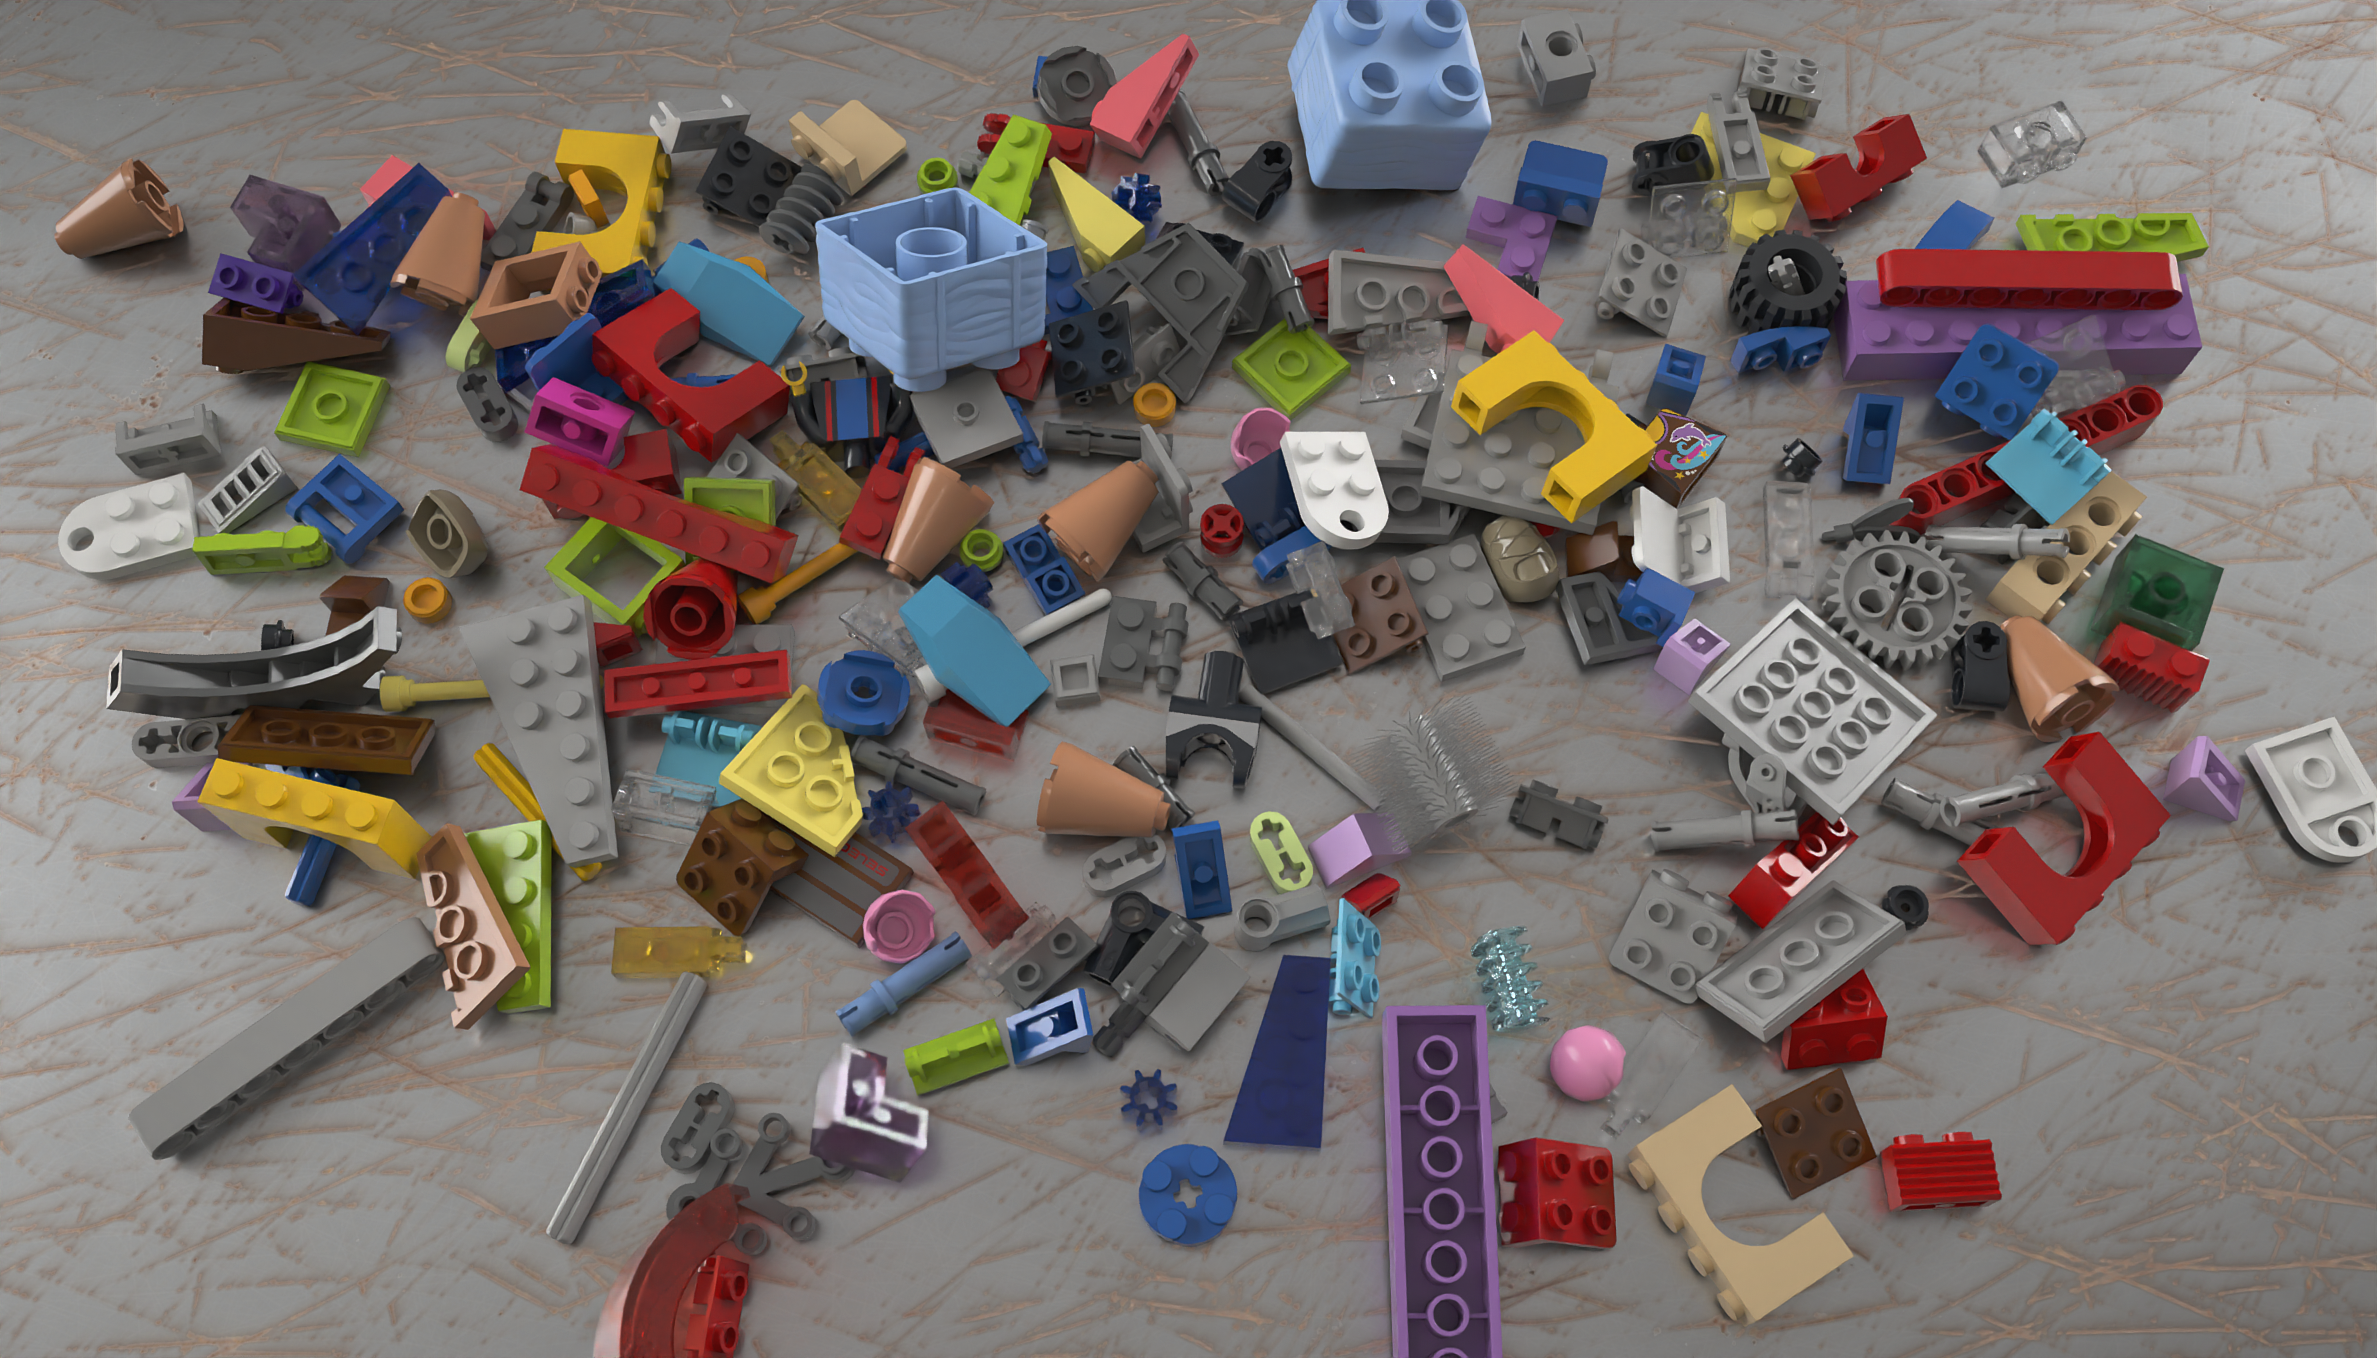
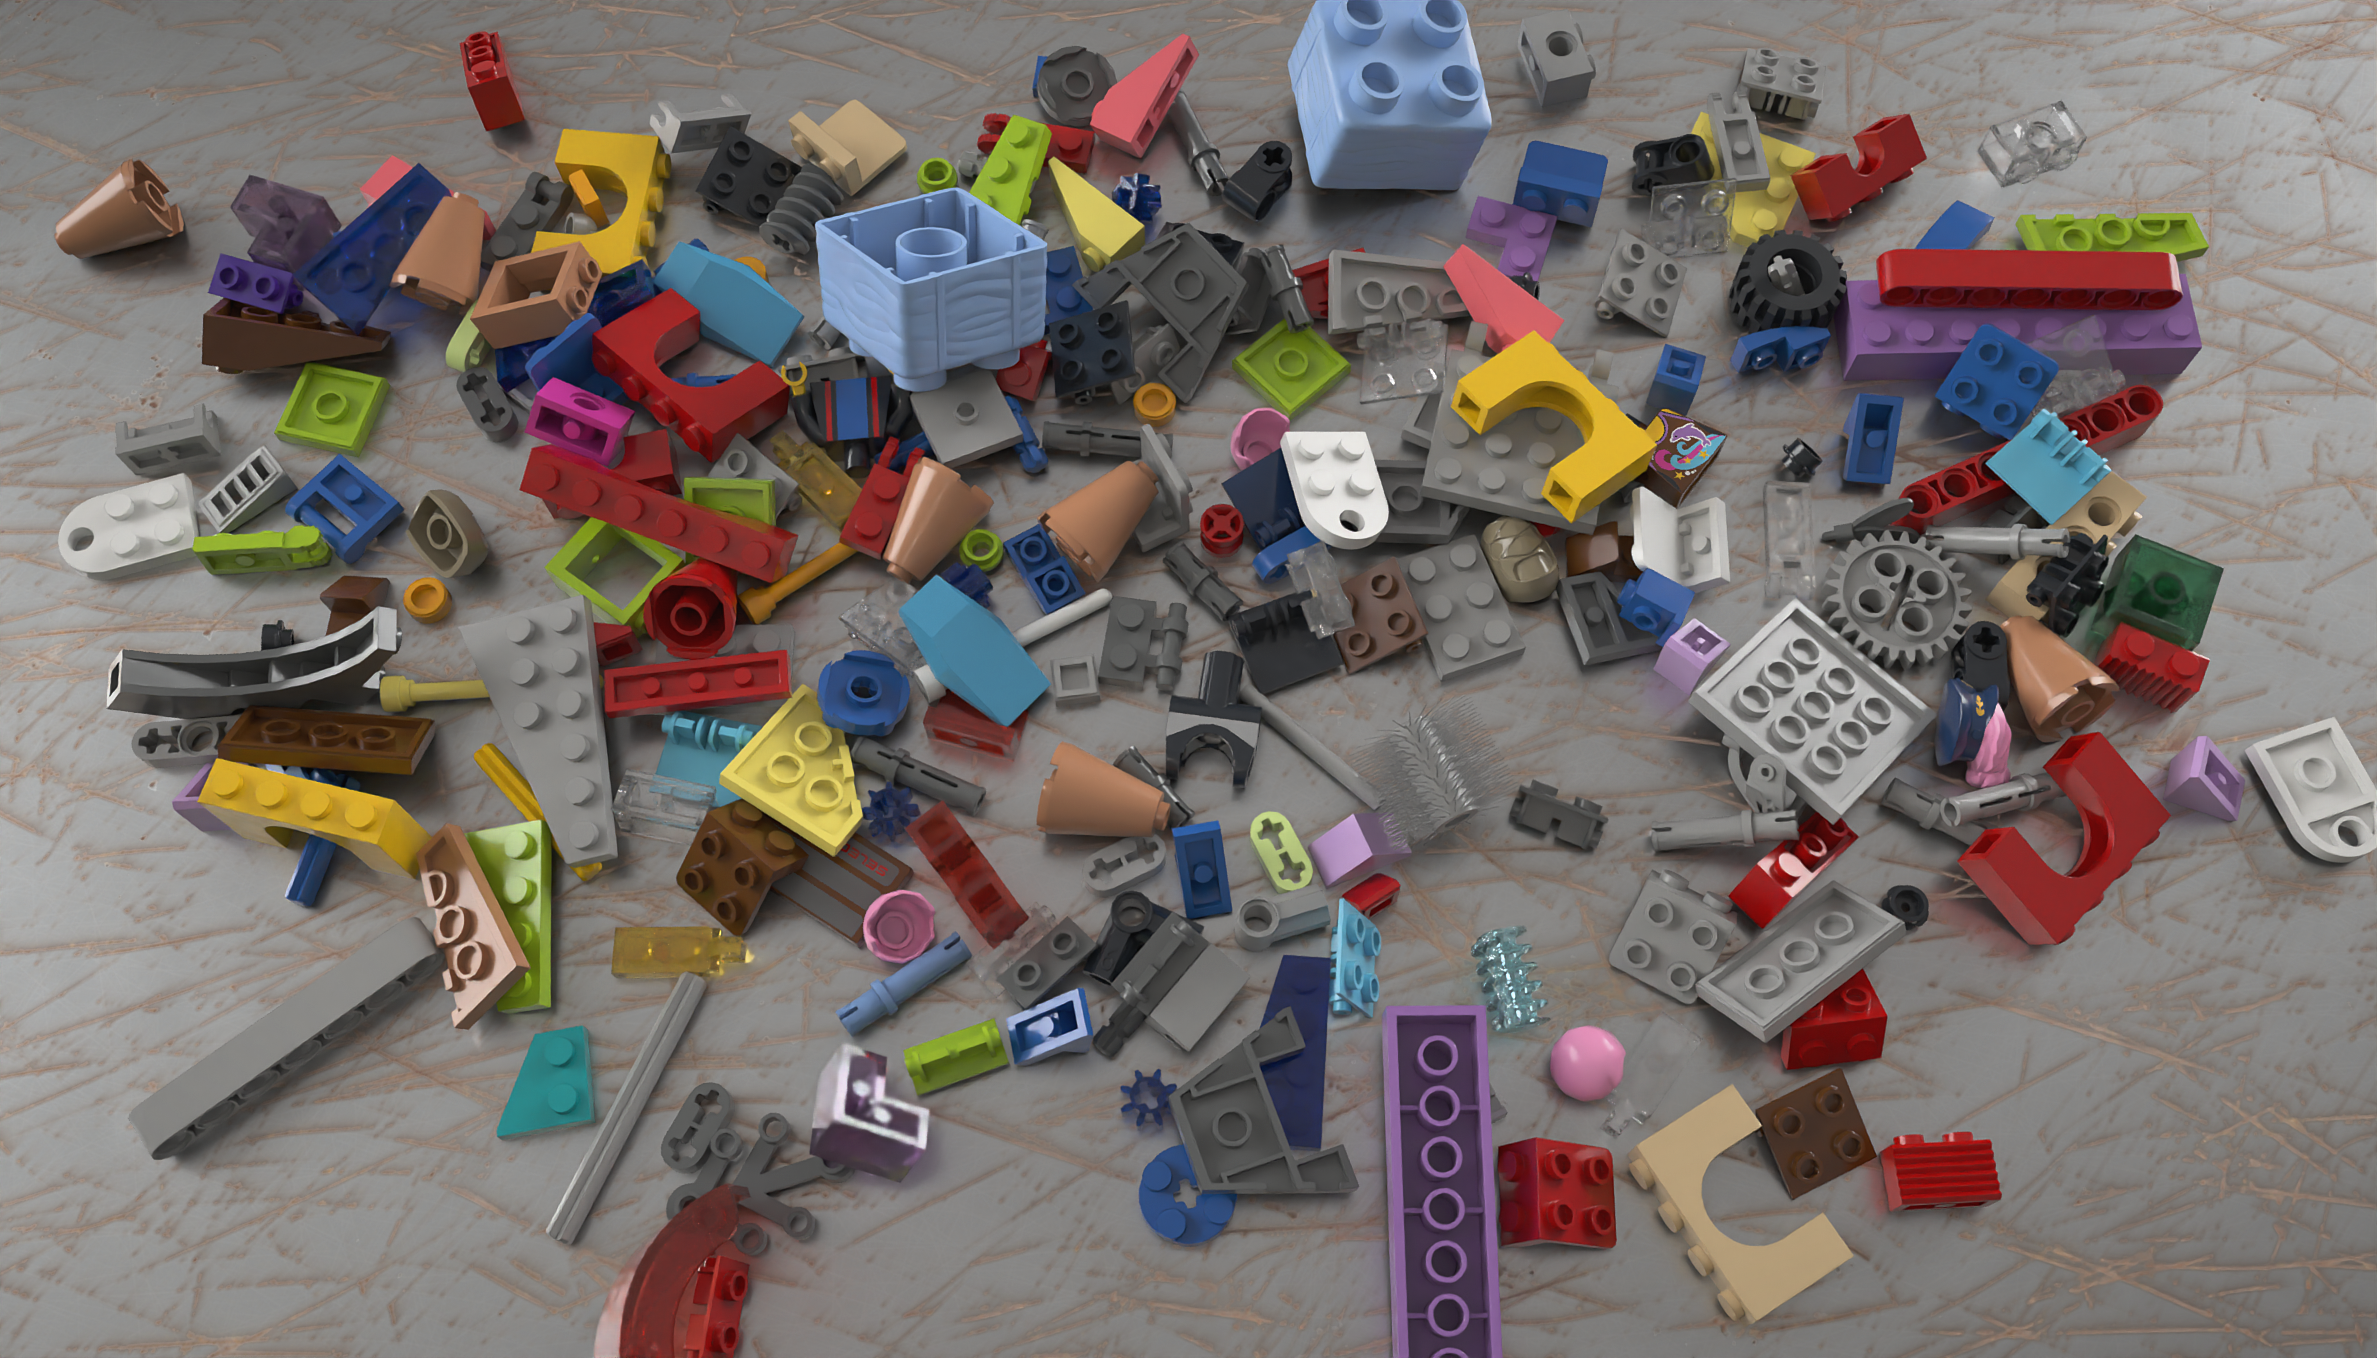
none -> red slope [459,31,525,132]
none -> teal wing [496,1025,596,1140]
none -> dark grey wing [1168,1006,1359,1194]
none -> dark blue piece [1934,678,2012,789]
none -> black hinge [2026,533,2109,638]

